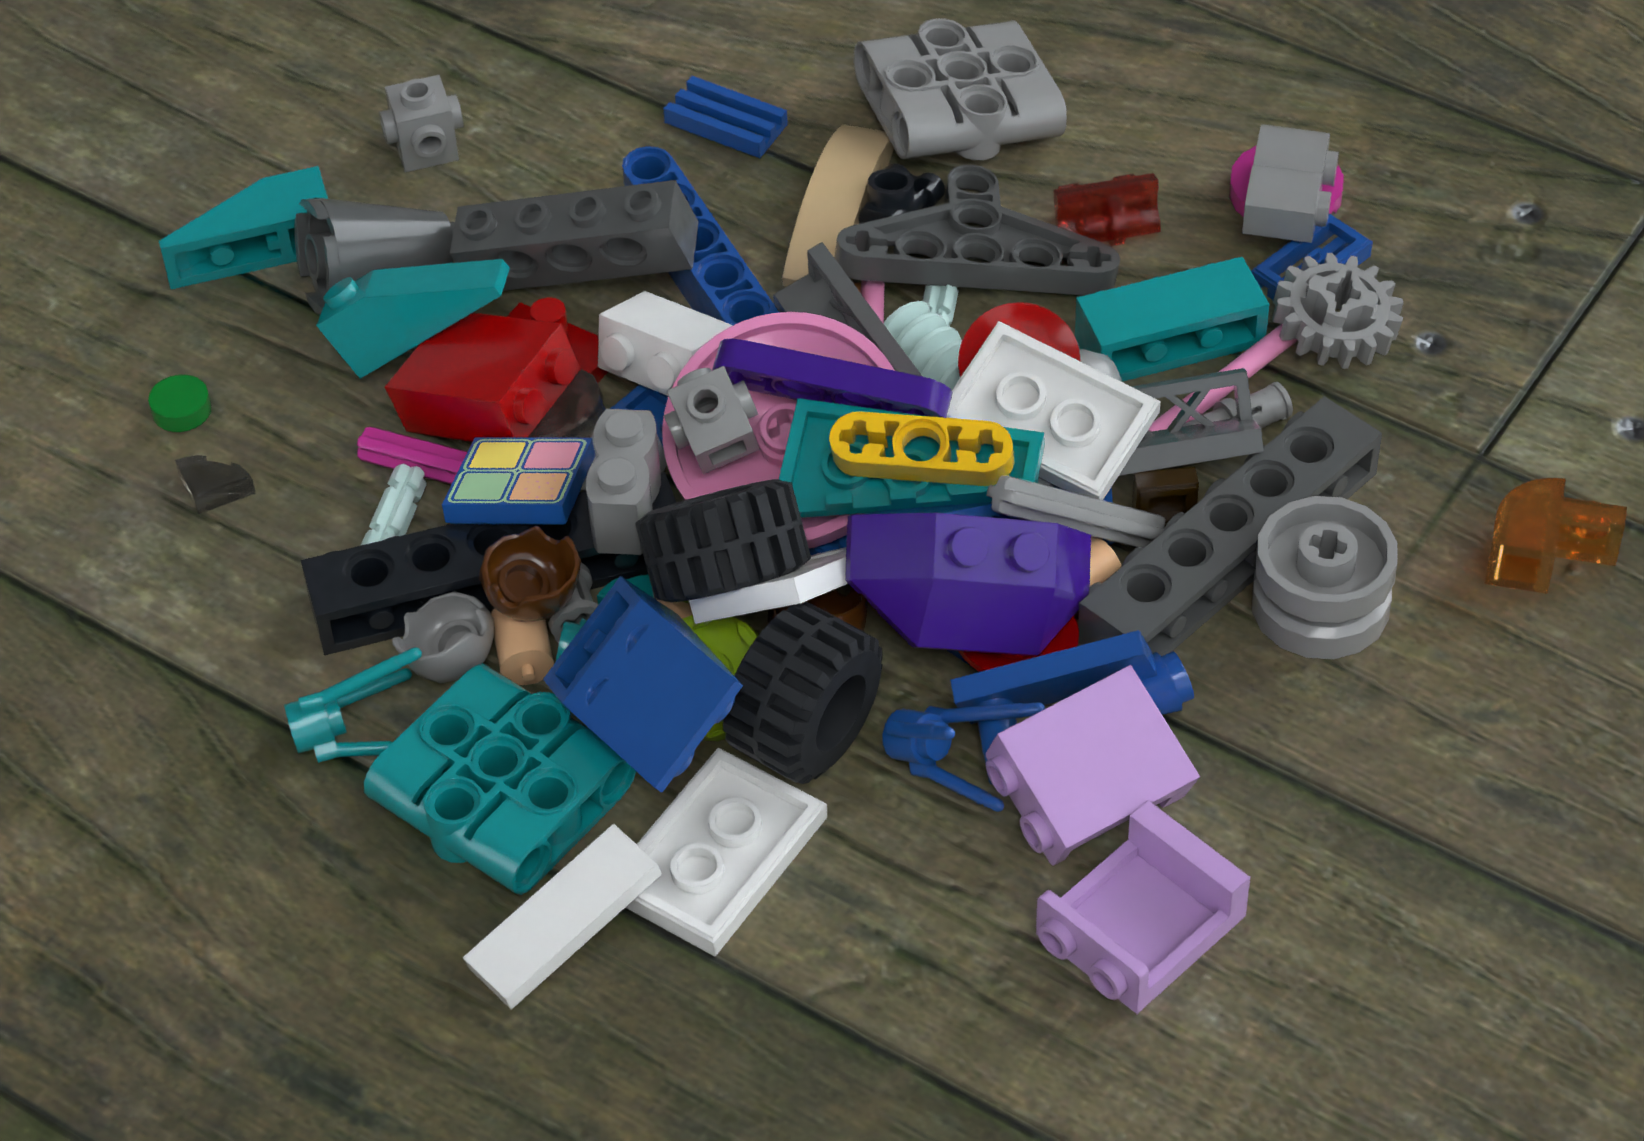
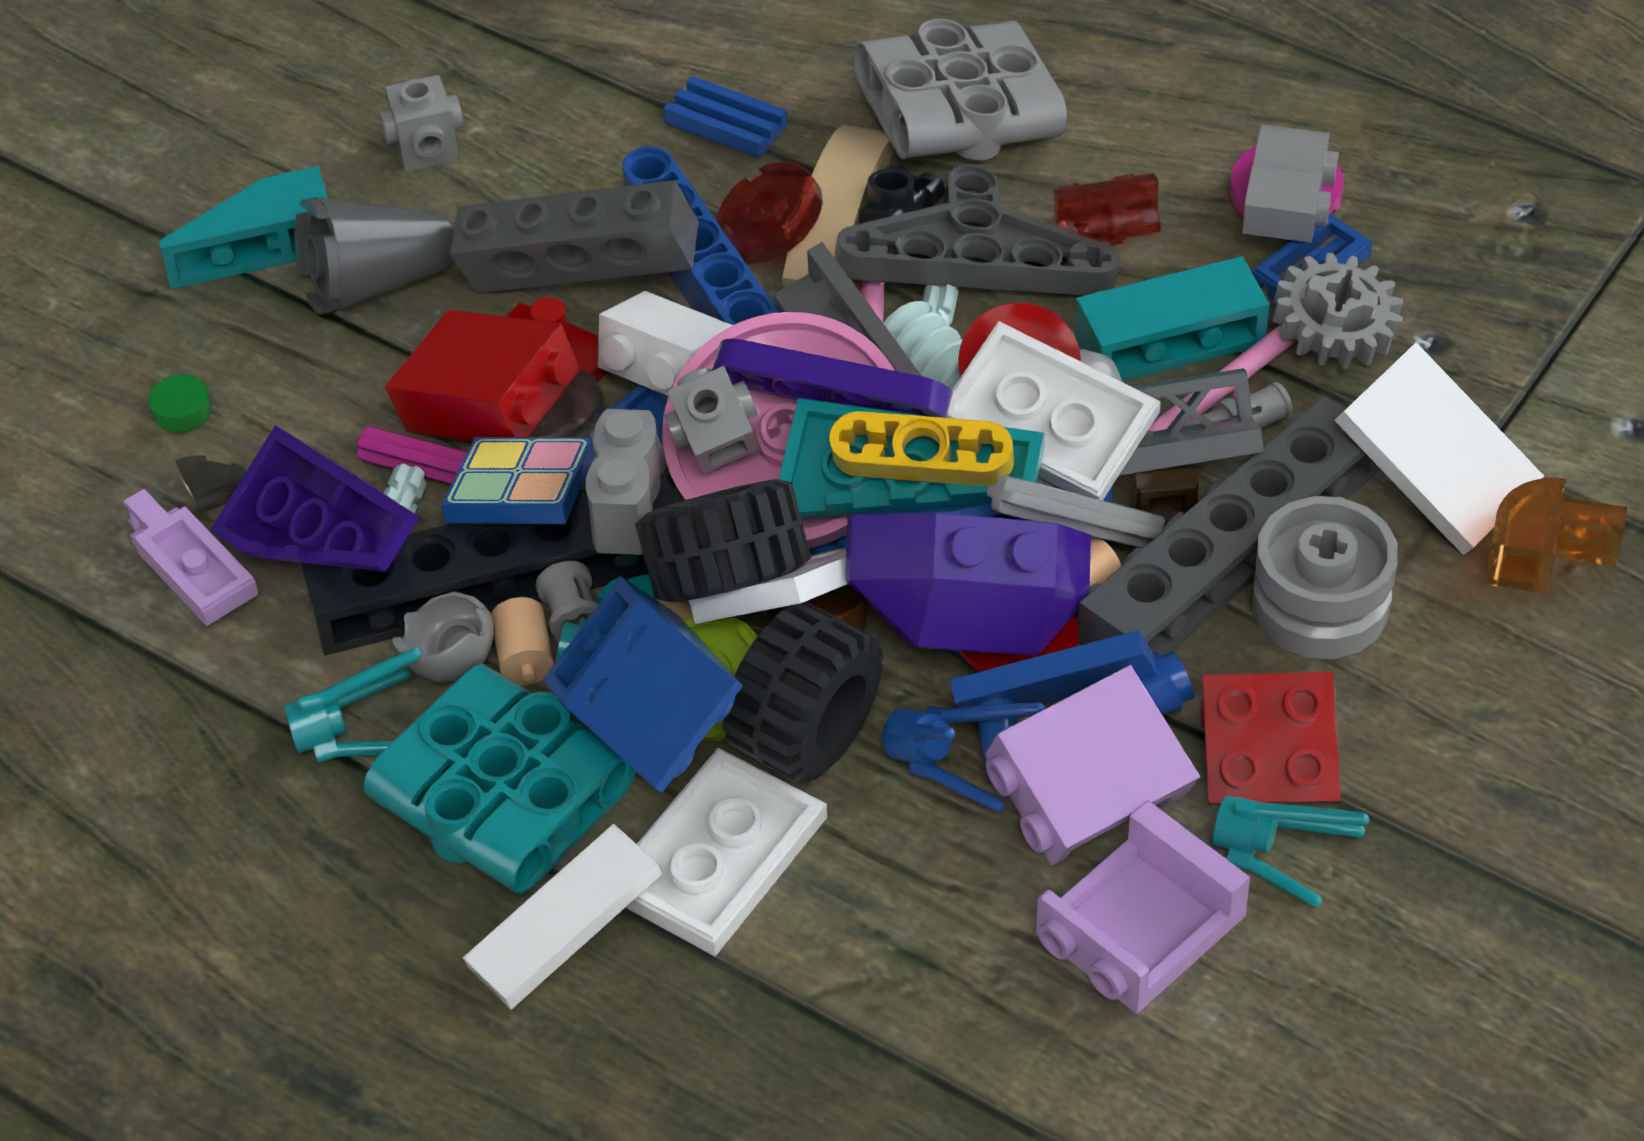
teal slope [316,259,510,379] -> none
reddish brown hair [479,526,581,621] -> none
none -> lavender hinge [123,489,258,627]
none -> dark purple wedge [210,425,419,572]
none -> clear red tile [716,161,823,265]
none -> red hinge [1200,672,1341,805]
none -> teal plant [1213,795,1369,907]
none -> white tile [1334,343,1544,556]

